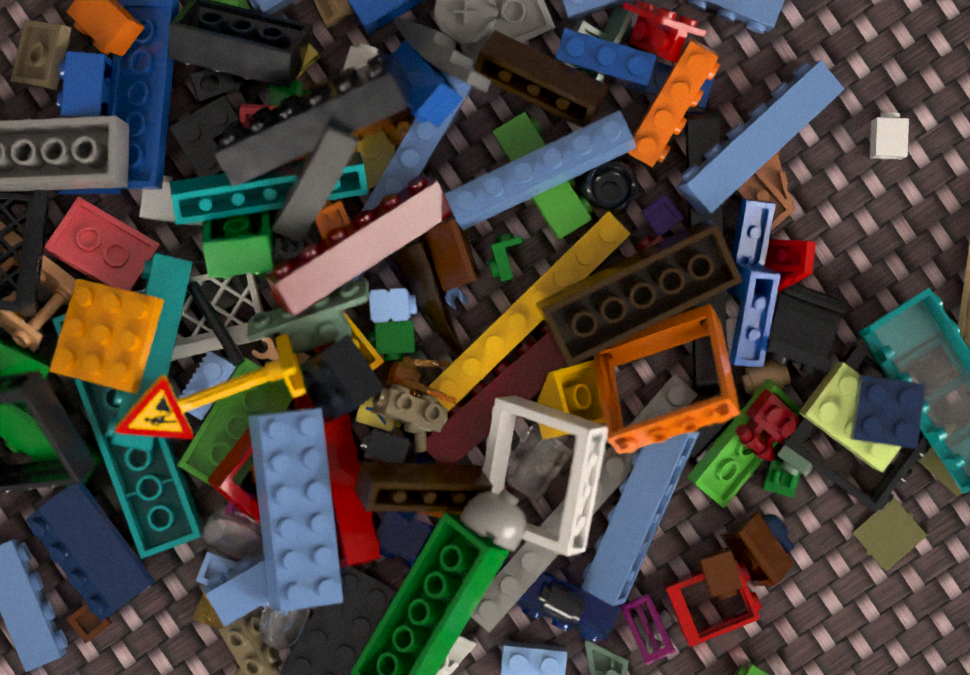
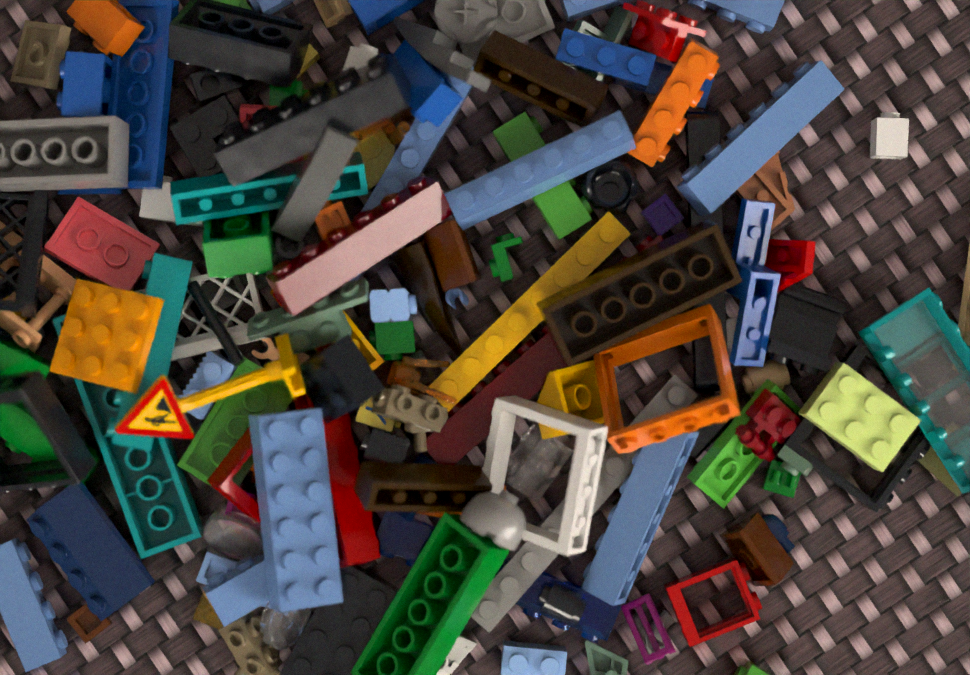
reddish brown brick [697,547,743,600] -> none
dark blue plate [850,375,926,449] -> none
olive piece [851,497,927,572] -> none

